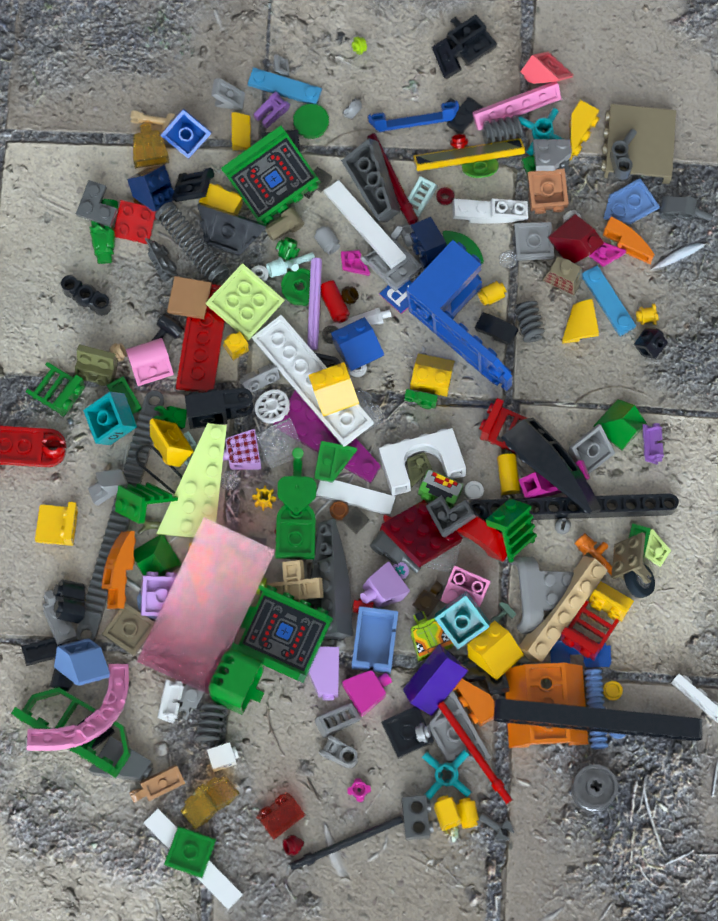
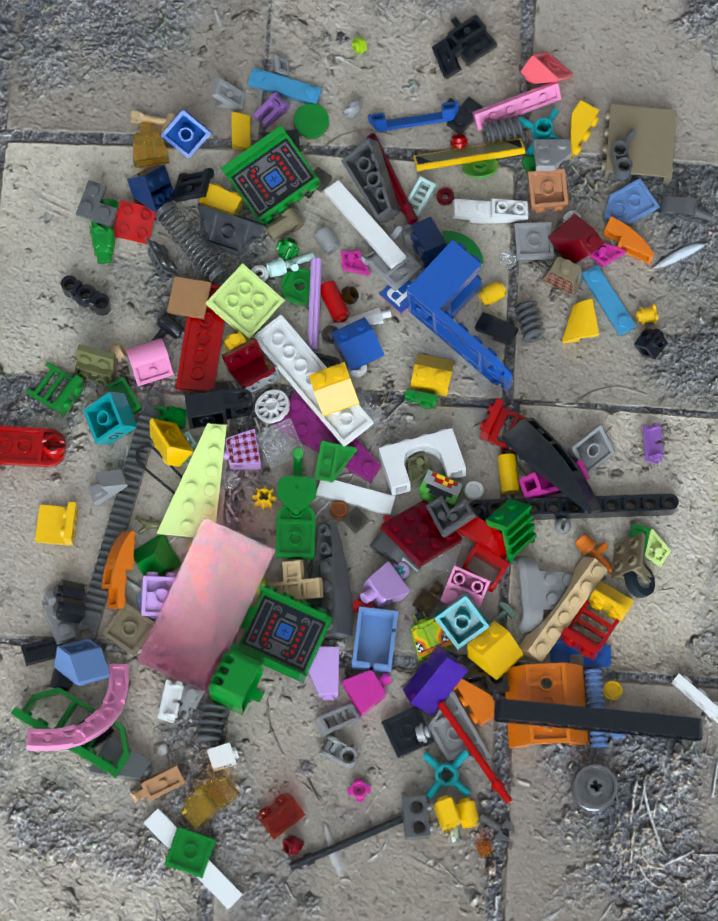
green plate [115,482,178,524] -> none
green slope [593,399,647,451] -> none
none -> dark red bracket [222,337,276,388]
none -> red tile [462,543,510,593]
none -> clear orange plate [475,839,493,859]

